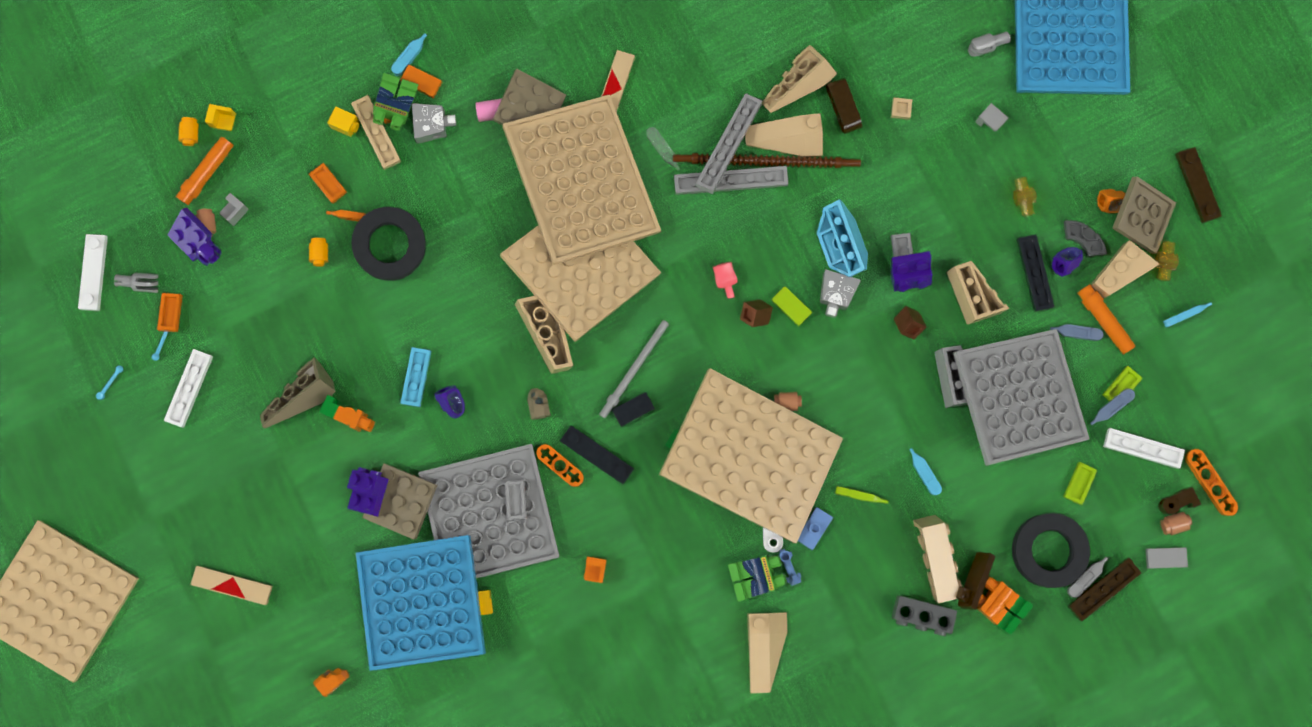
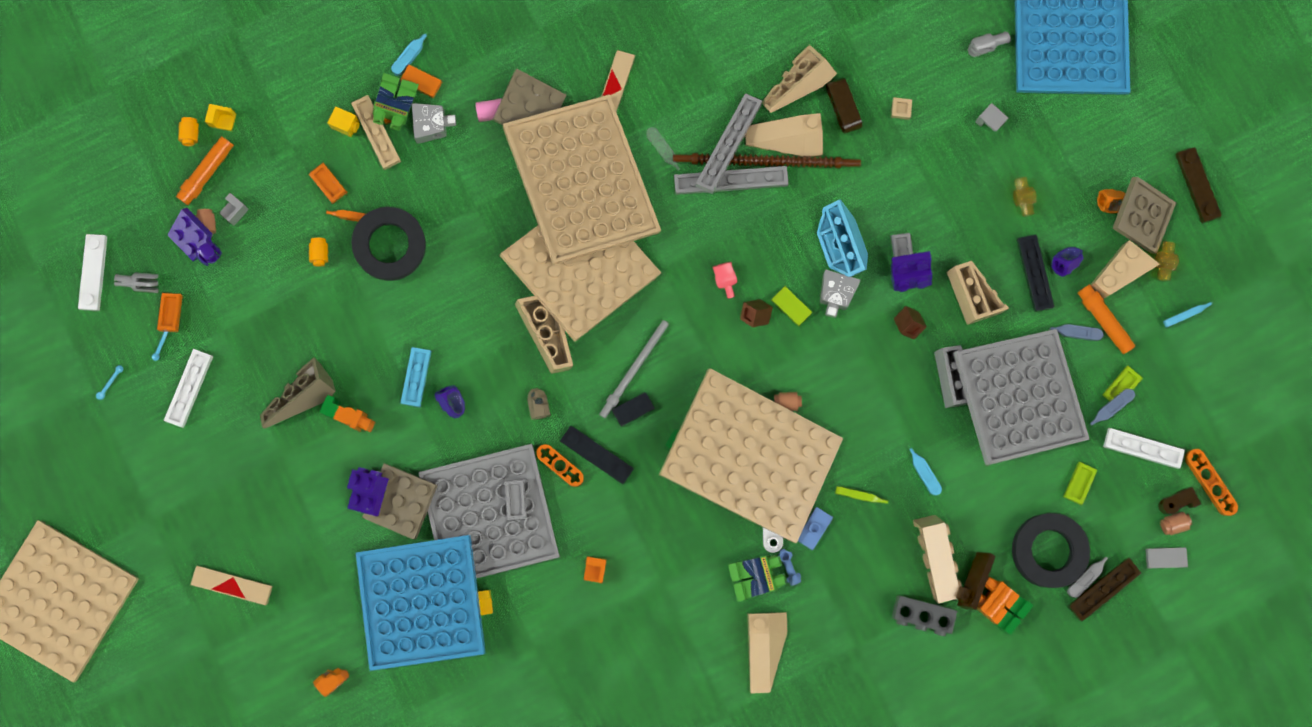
dark grey tile [1063,220,1107,257] -> none

